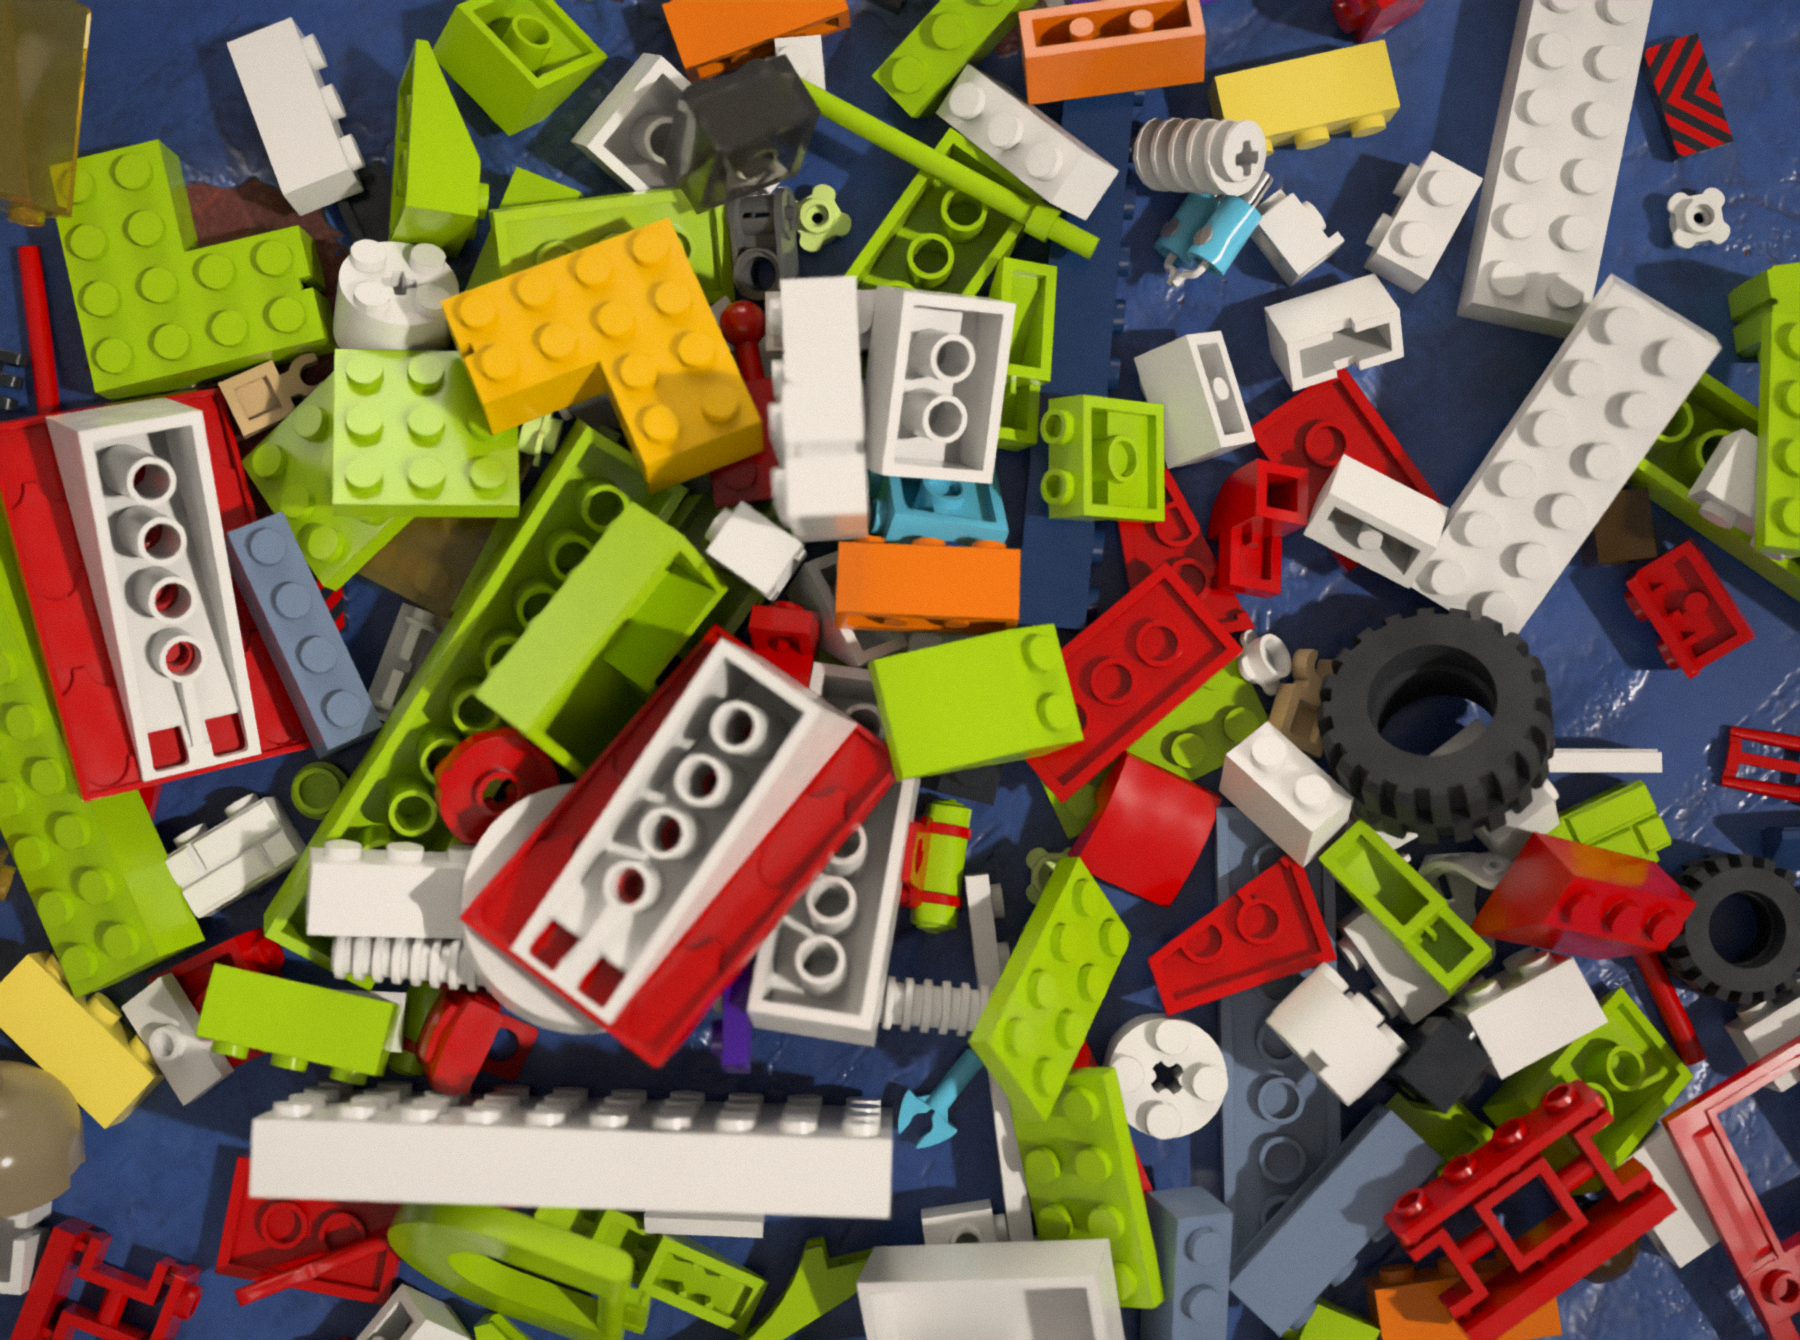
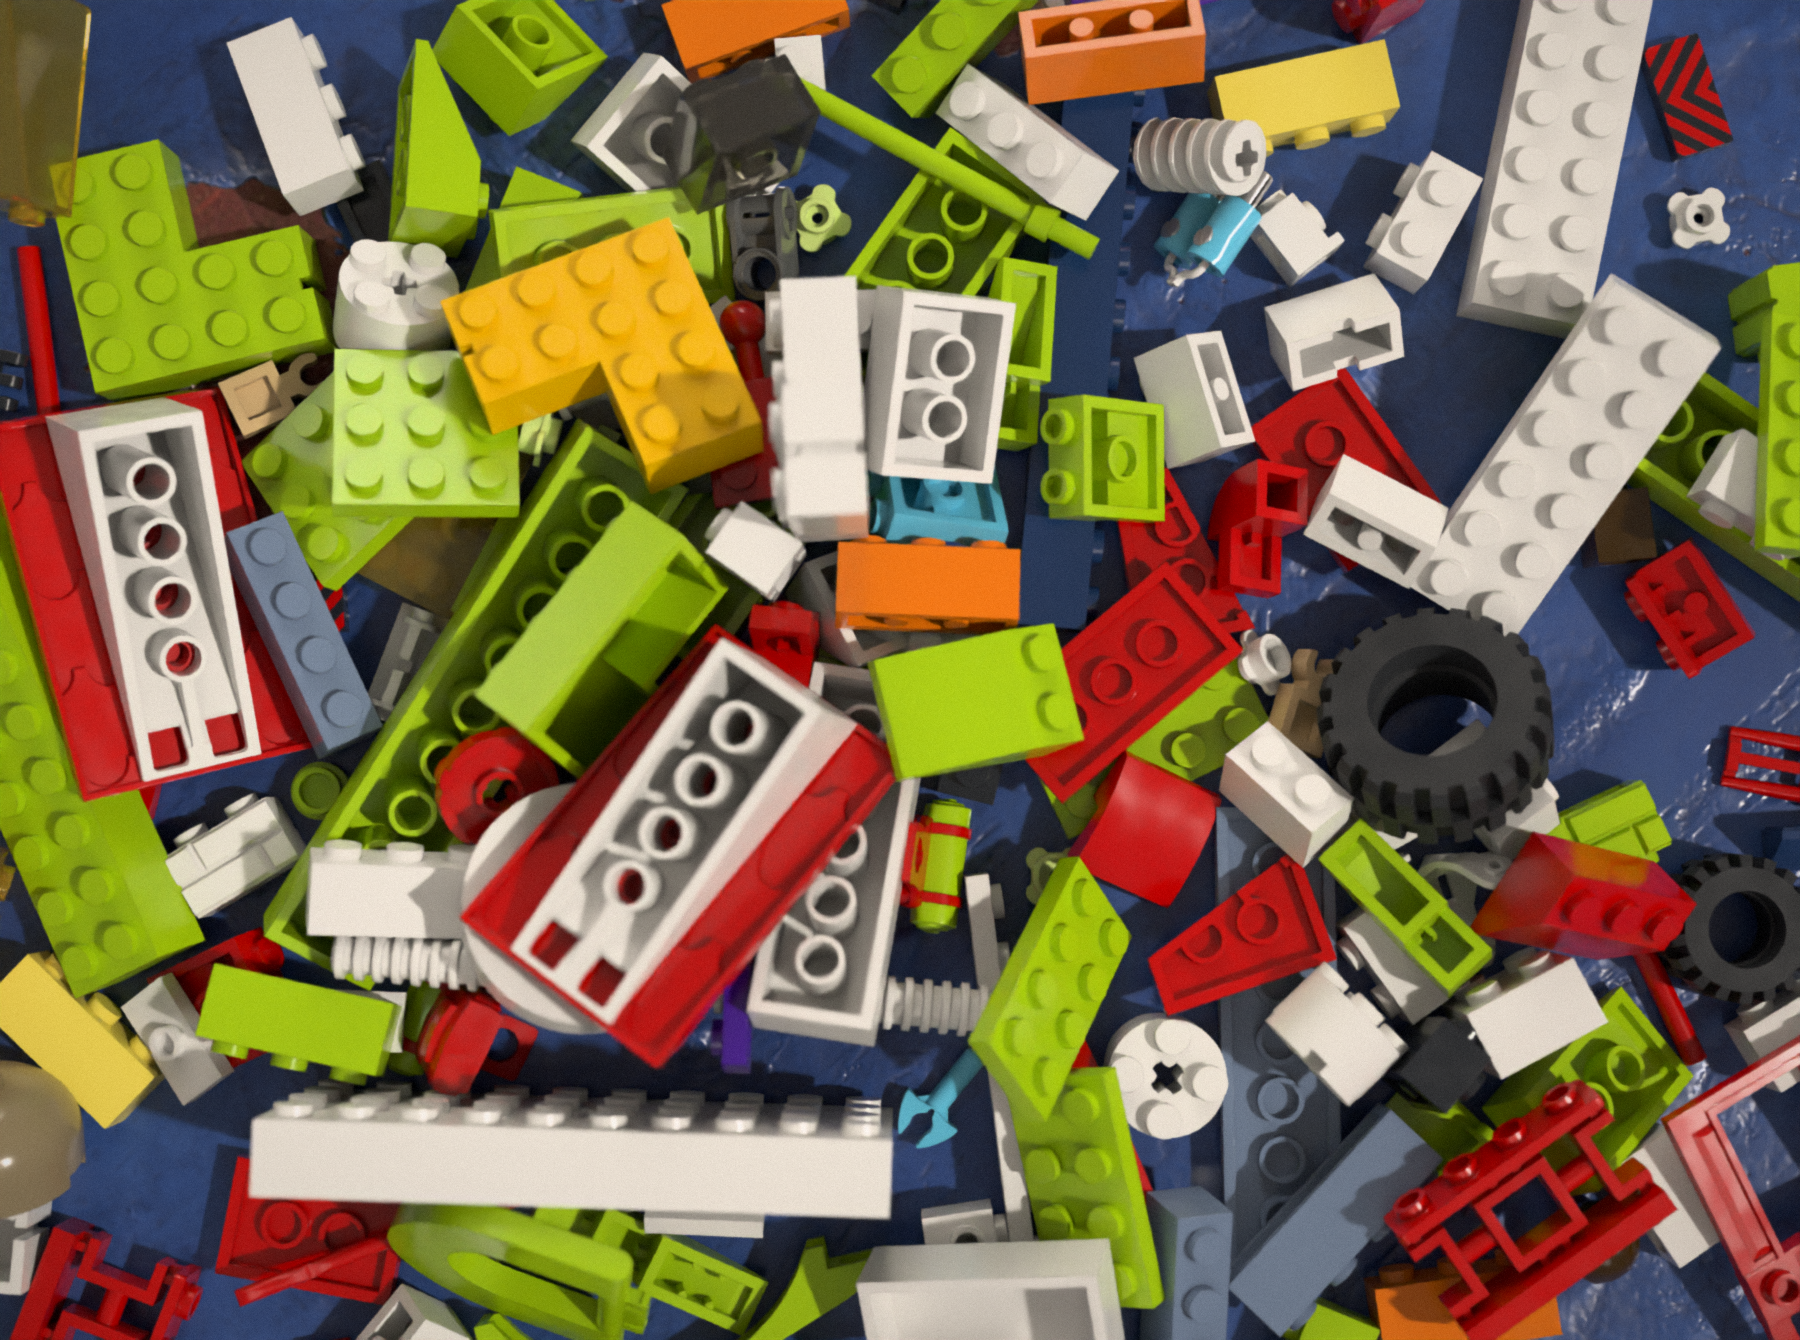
white tile [1548,749,1662,773] -> none

